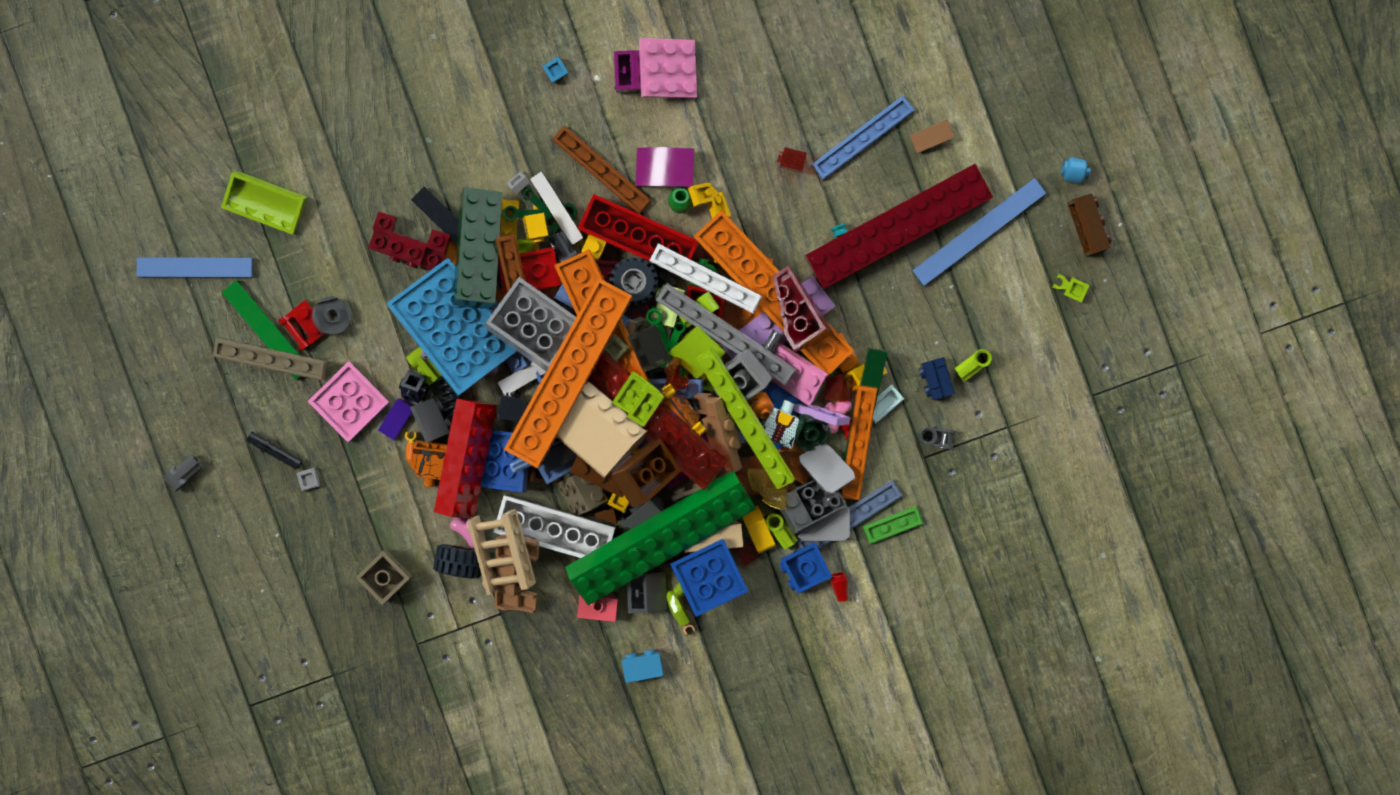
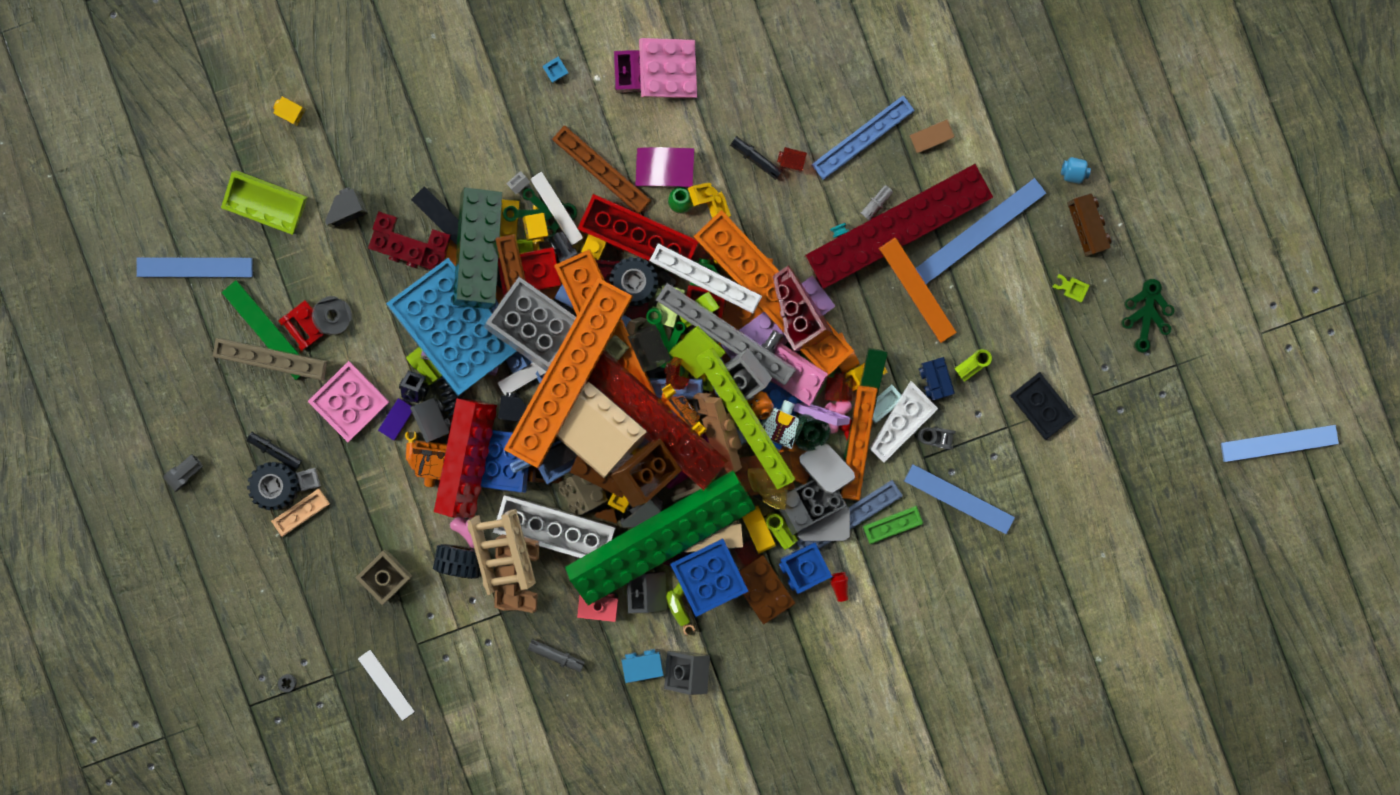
lime slope [612,371,664,427] -> none
none -> black wheel [247,462,300,510]
none -> light nougat tile [271,488,330,537]
none -> yellow brick [273,96,306,126]
none -> dark grey bush [278,674,297,692]
none -> dark grey slope [325,187,368,228]
none -> white sticker [358,650,415,721]
none -> dark grey pin [528,639,585,673]
none -> dark grey slope [664,651,710,695]
none -> black pin [730,136,783,180]
none -> reddish brown brick [739,554,795,625]
none -> light grey axle [860,185,893,220]
none -> white wing [869,381,938,463]
none -> orange tile [879,238,957,343]
none -> medium blue tile [904,464,1015,534]
none -> black tile [1009,372,1076,440]
none -> dark green plant [1121,279,1175,353]
none -> light blue tile [1221,425,1339,462]

